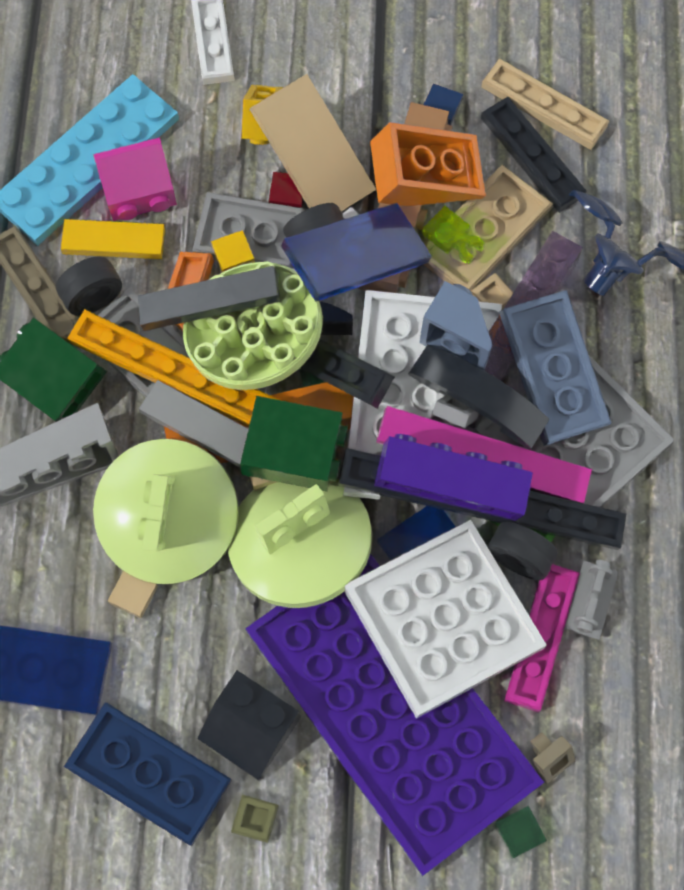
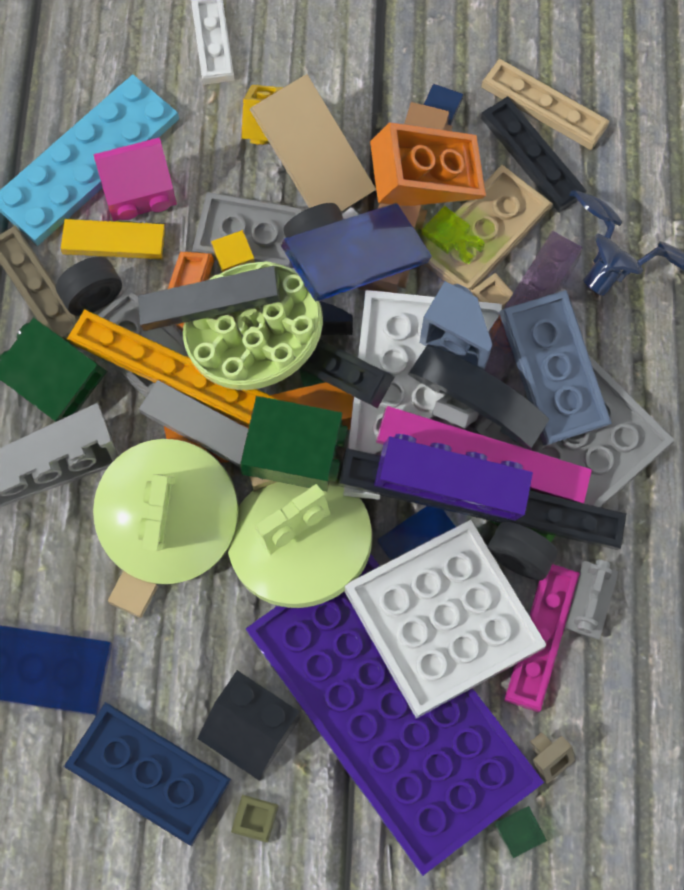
dark red tile [269,172,303,208] -> none

